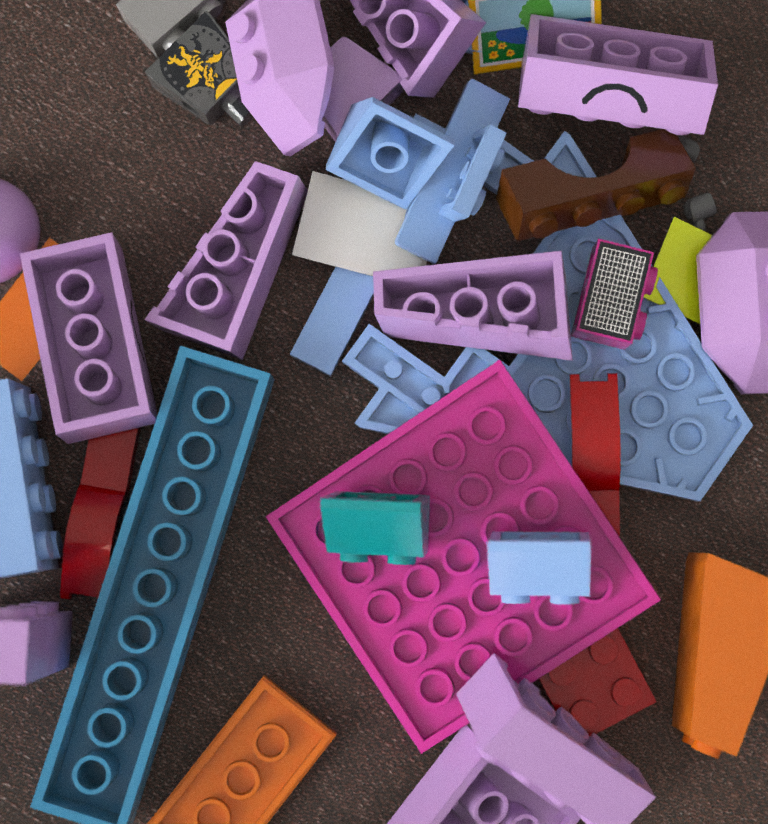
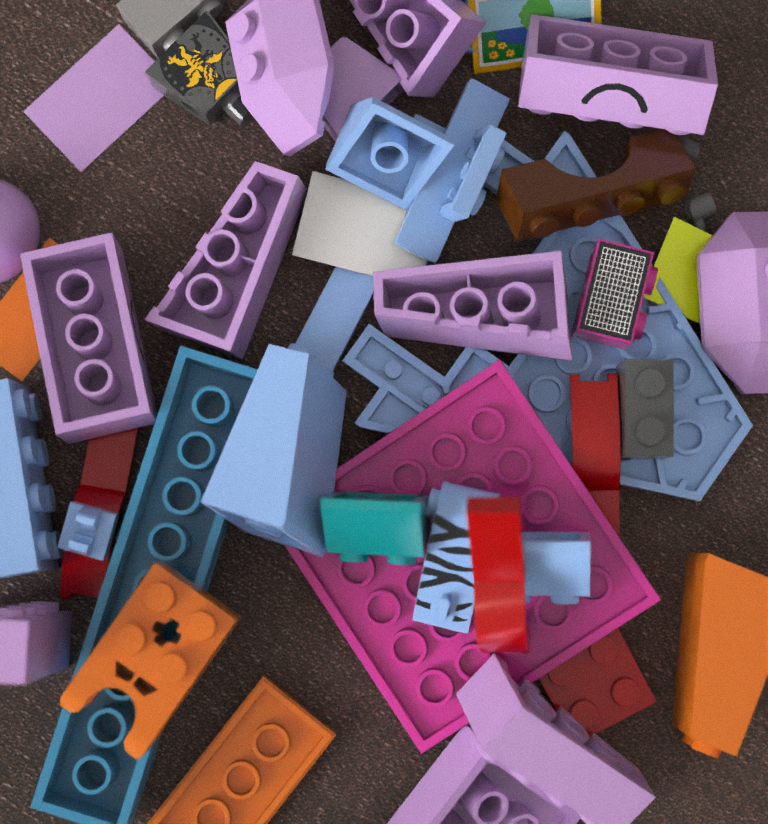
none -> lavender sticker [23,24,165,172]
none -> light blue tile [57,501,120,561]
none -> orange brick [60,562,242,759]
none -> light blue slope [201,343,347,557]
none -> light blue door [412,481,500,634]
none -> red piece [466,497,530,653]
none -> dark grey brick [616,359,674,459]

